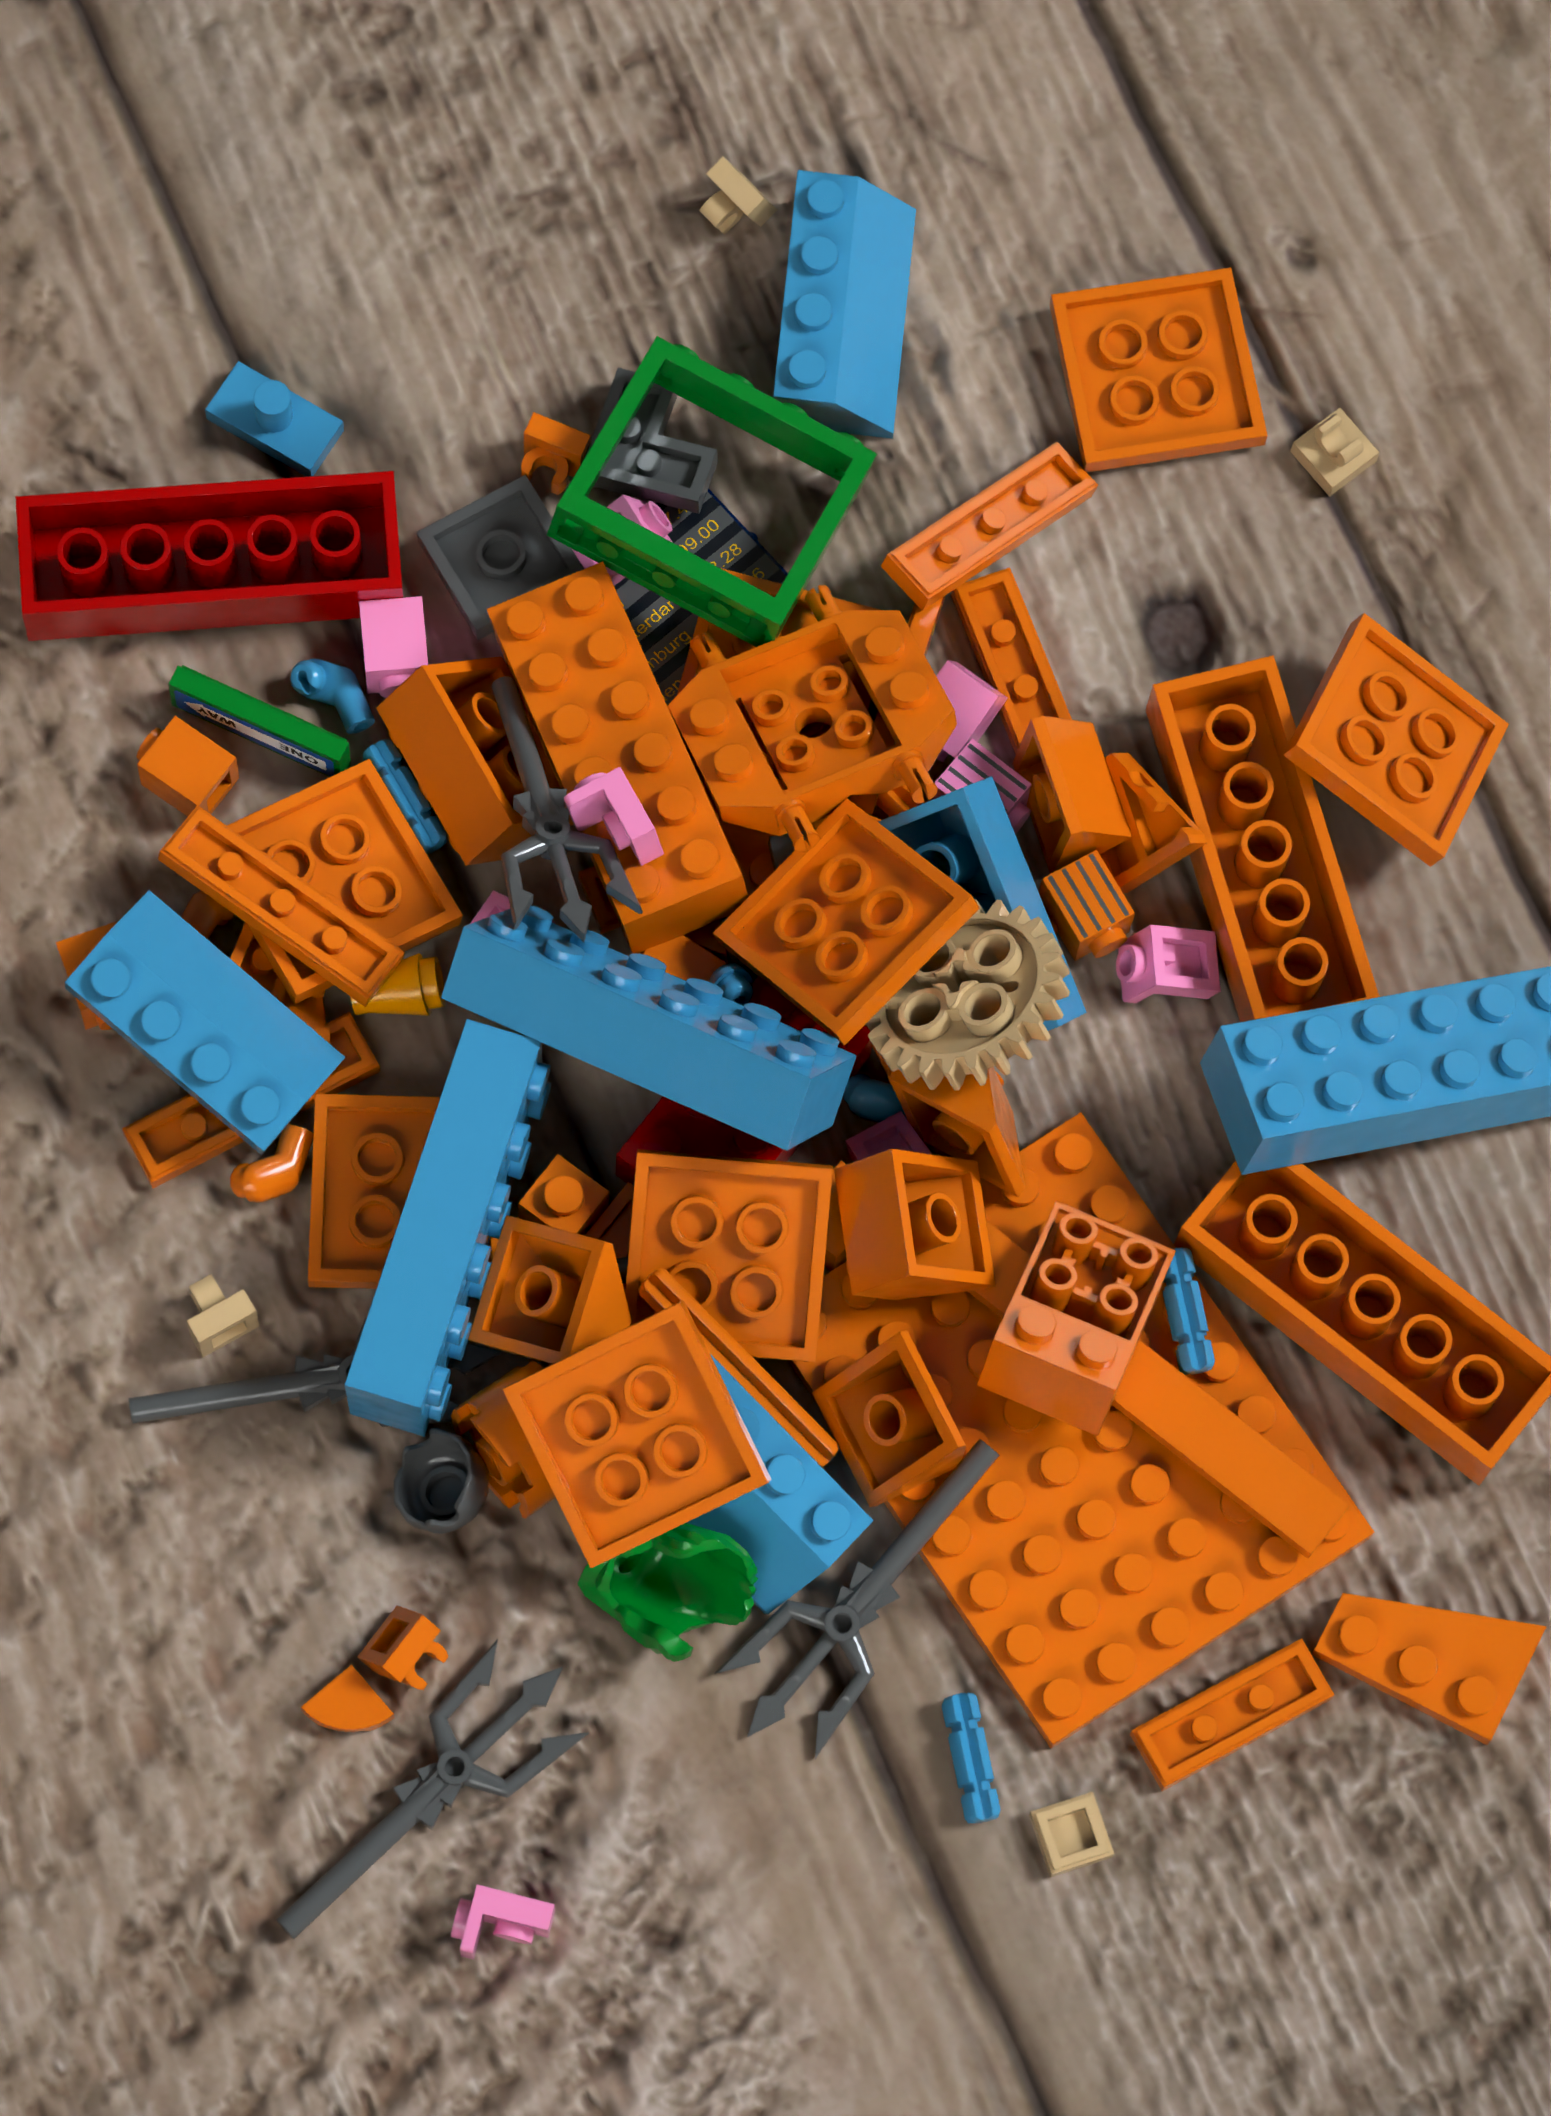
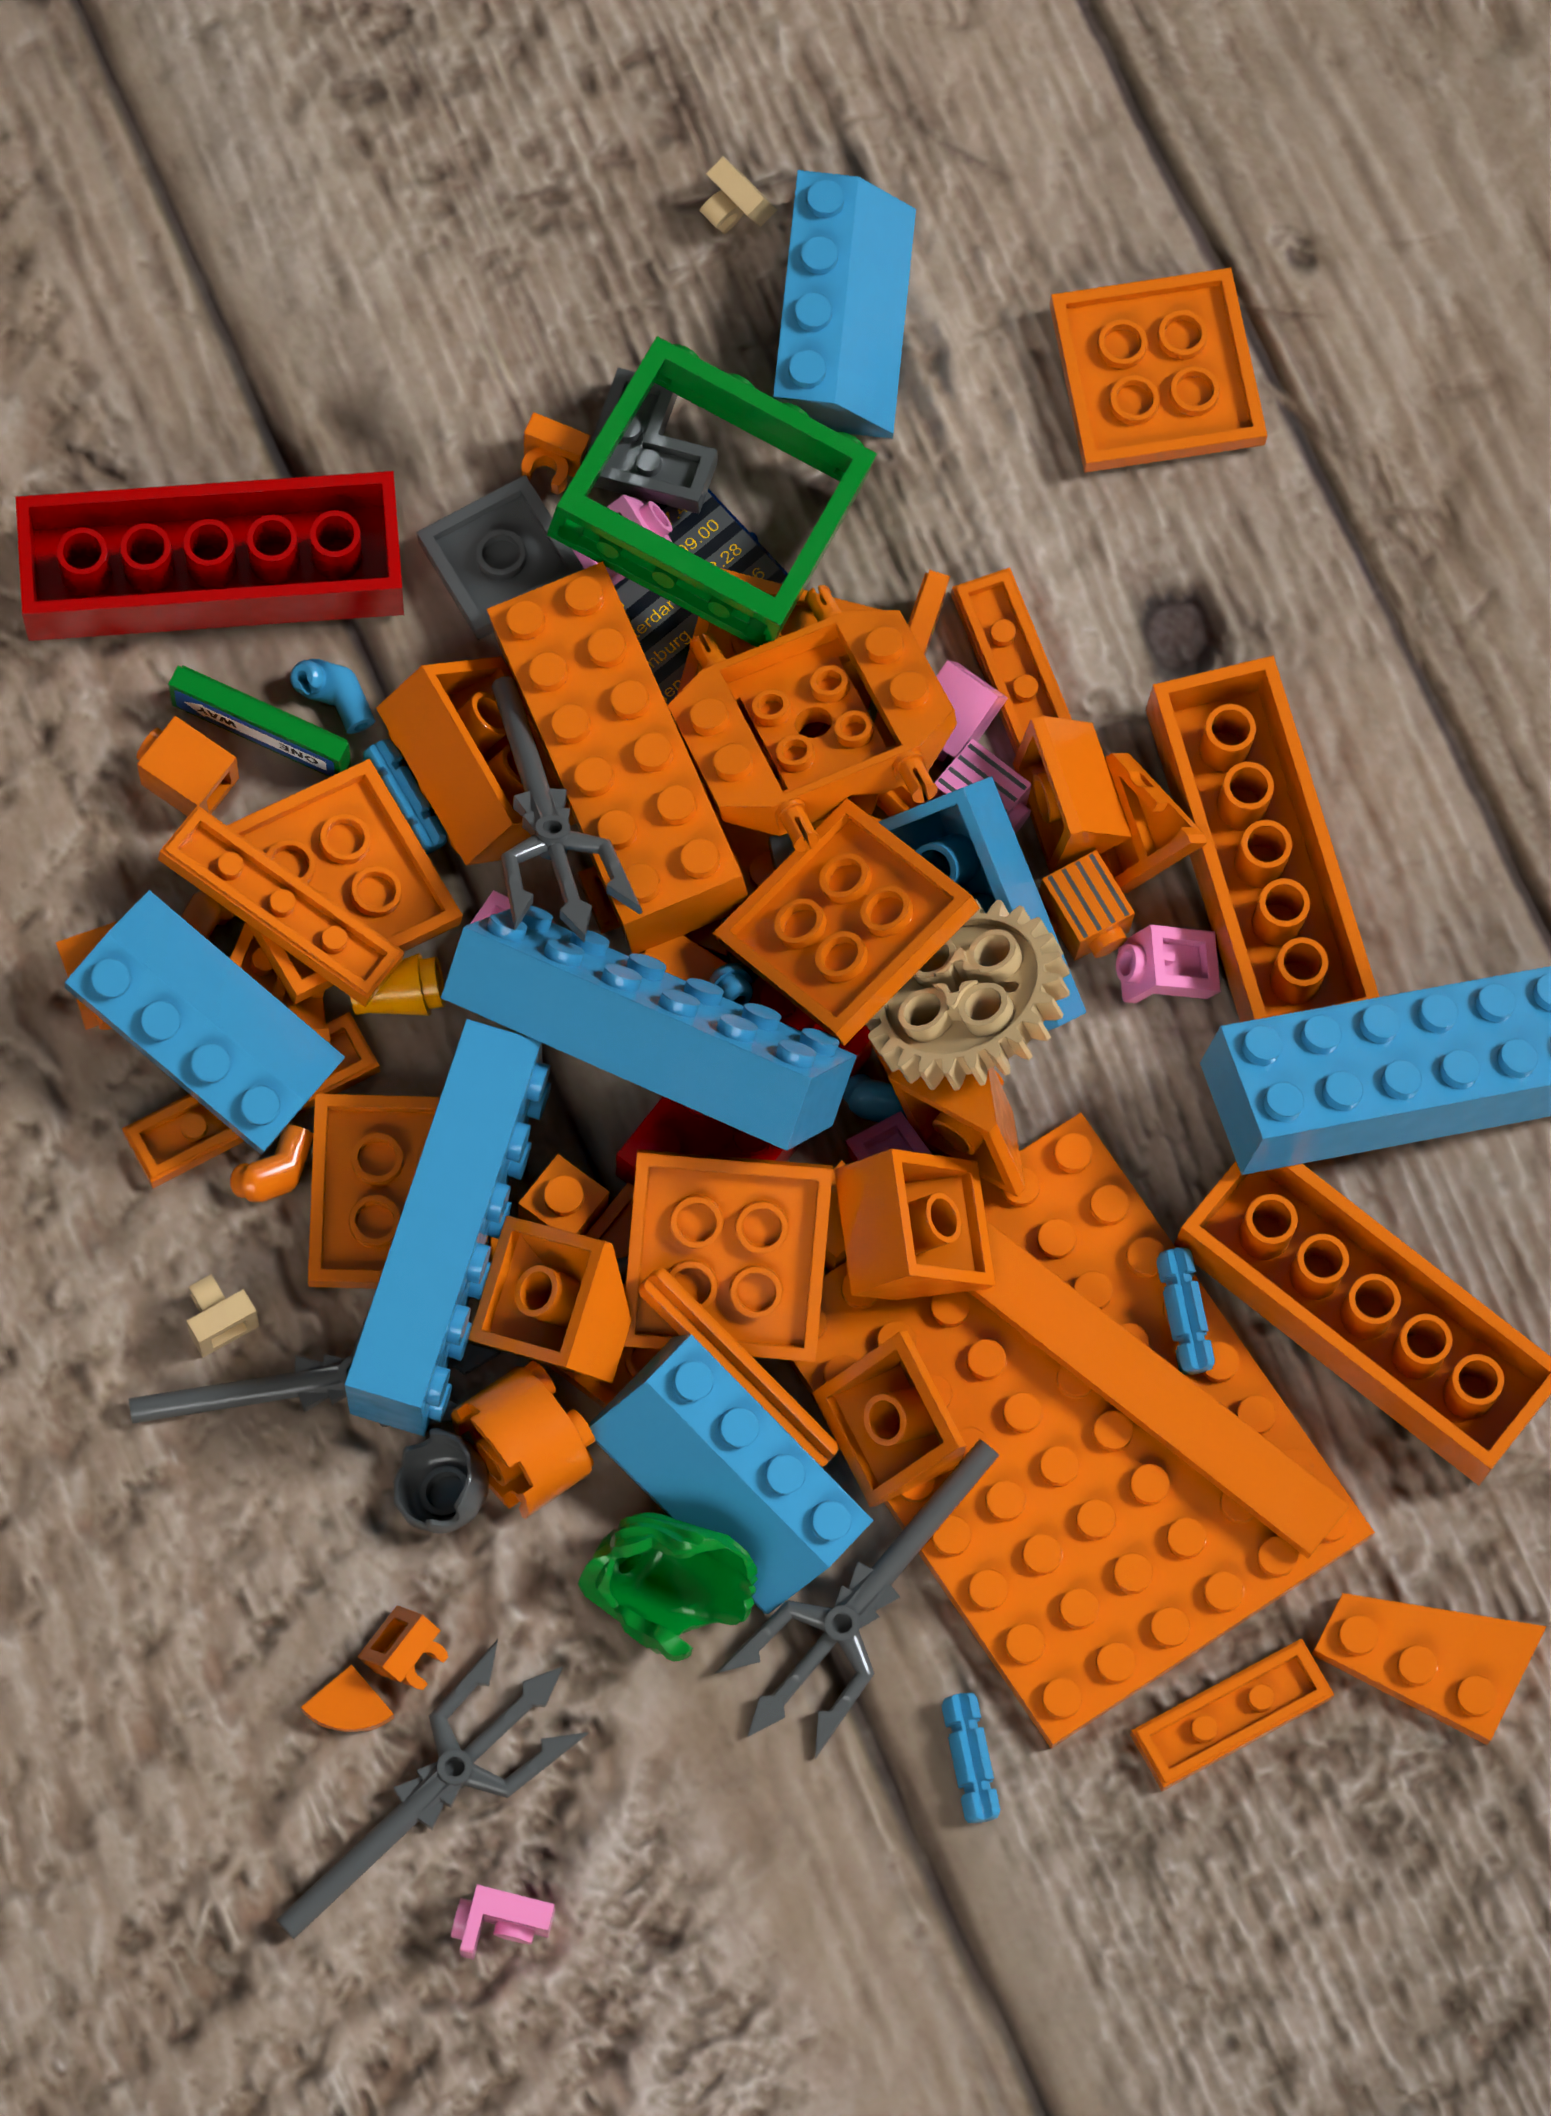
dark azure tile [205,361,344,477] -> none
bright pink brick [359,596,428,698] -> none
orange plate [503,1300,772,1568] -> none
bright pink bracket [564,767,664,866] -> none
orange tile [881,442,1098,611] -> none
orange slope [977,1201,1176,1436] -> none
tan tile [1029,1792,1114,1878] -> none
orange plate [1283,613,1509,867] -> none
tan tile [1290,408,1380,497] -> none

